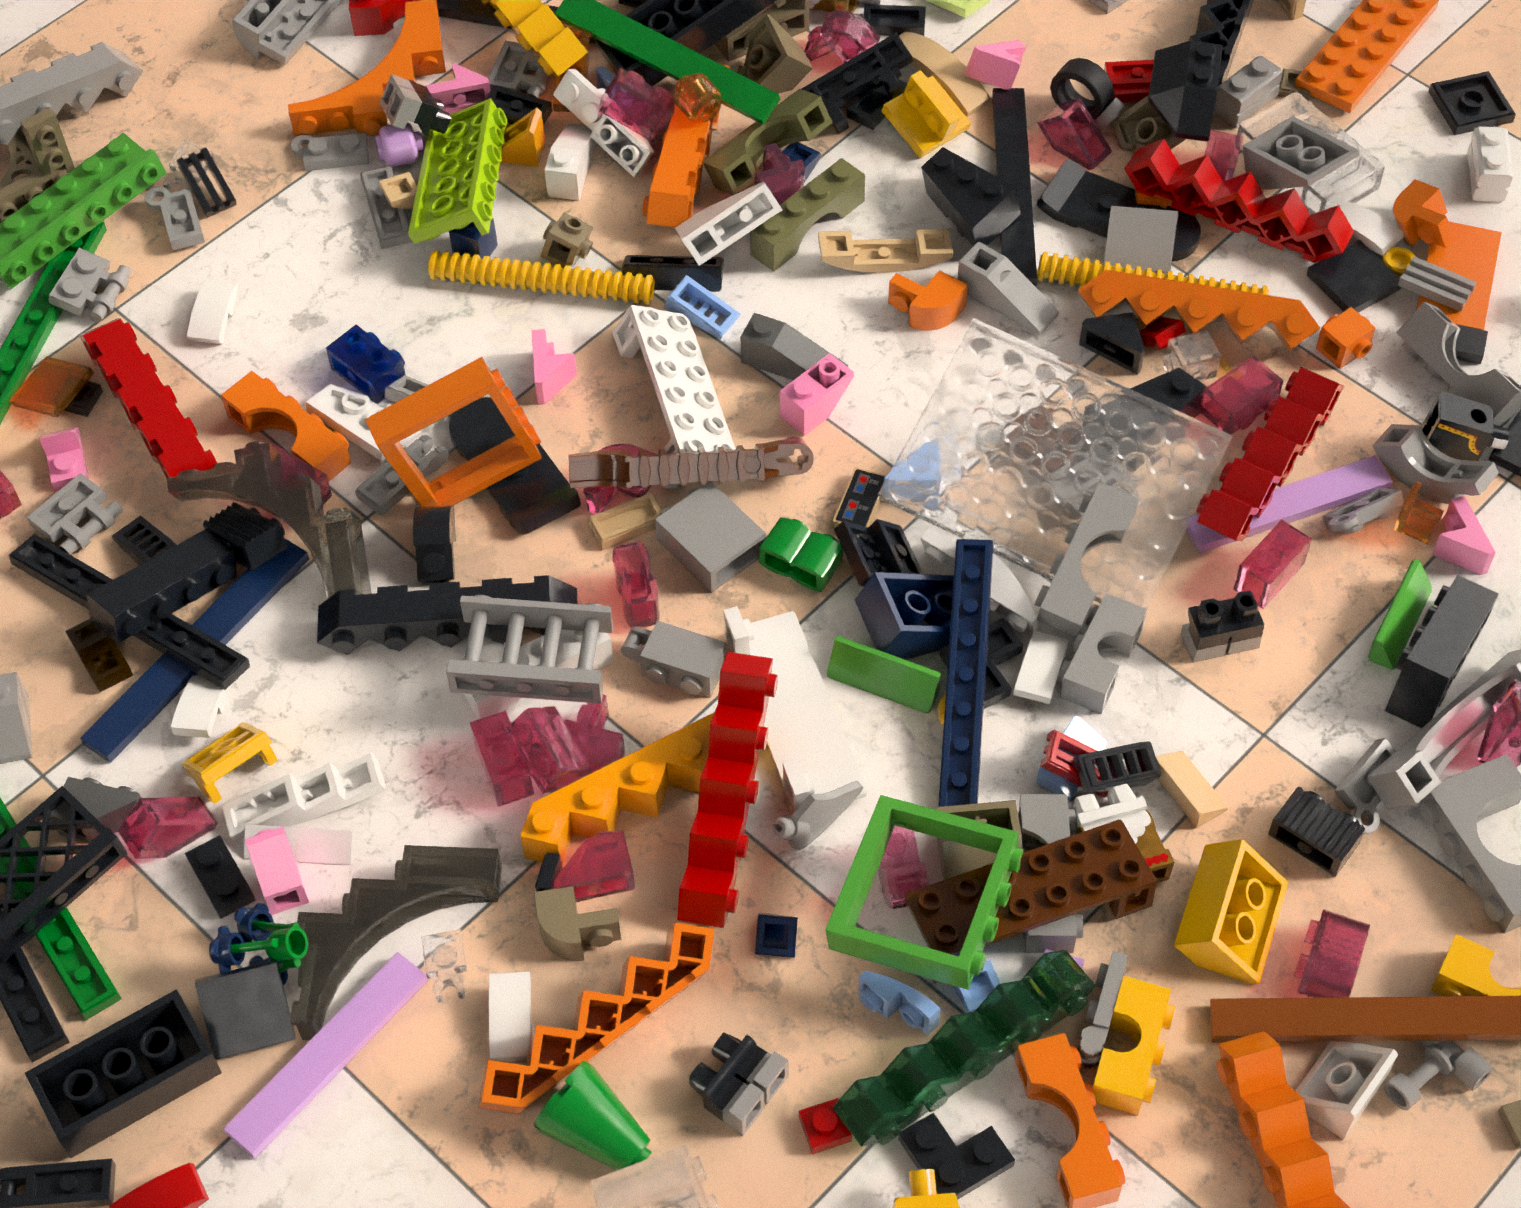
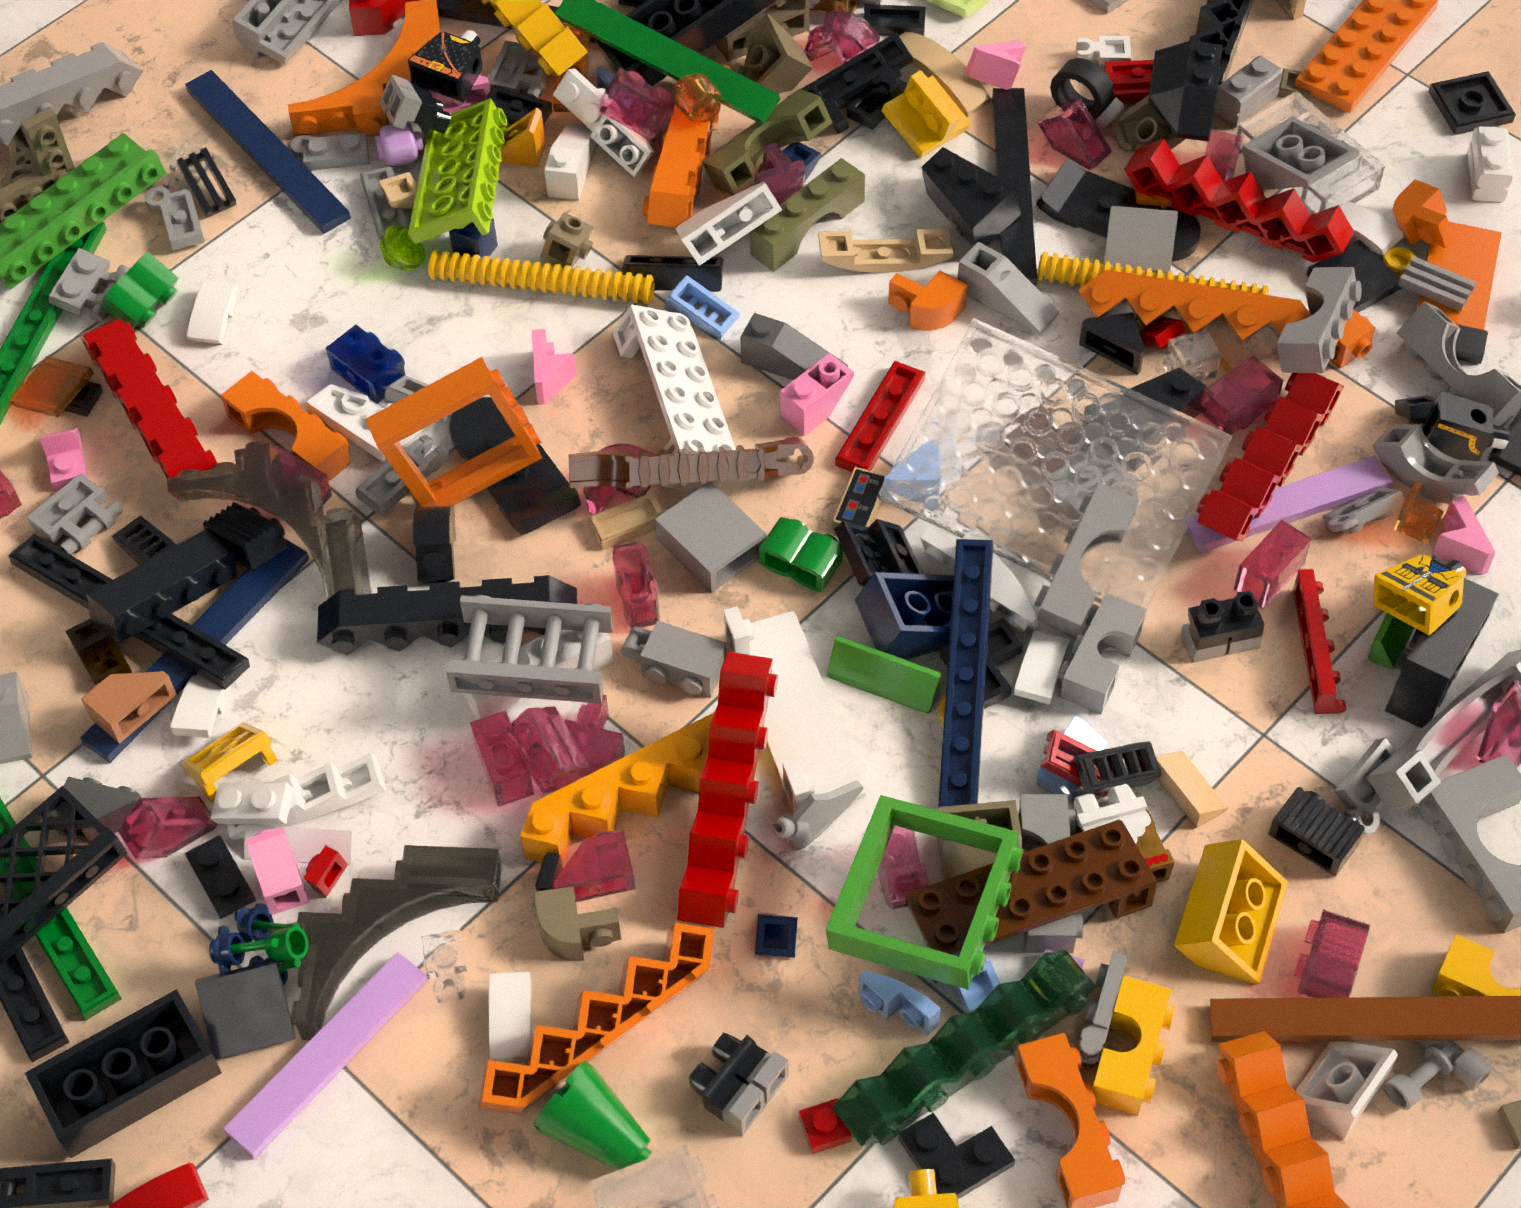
none -> nougat slope [81,671,177,744]
none -> green brick [101,252,179,330]
none -> dark blue tile [185,70,351,234]
none -> white plate [210,782,294,824]
none -> red plate [304,845,348,897]
none -> clear neon green plate [379,225,426,272]
none -> black torso [408,30,483,103]
none -> red tile [835,360,926,472]
none -> white plate [1076,35,1131,67]
none -> light grey arch [1277,267,1362,373]
none -> red hinge [1292,569,1347,714]
none -> yellow torso [1373,555,1466,635]
none -> black plate [1395,395,1436,424]

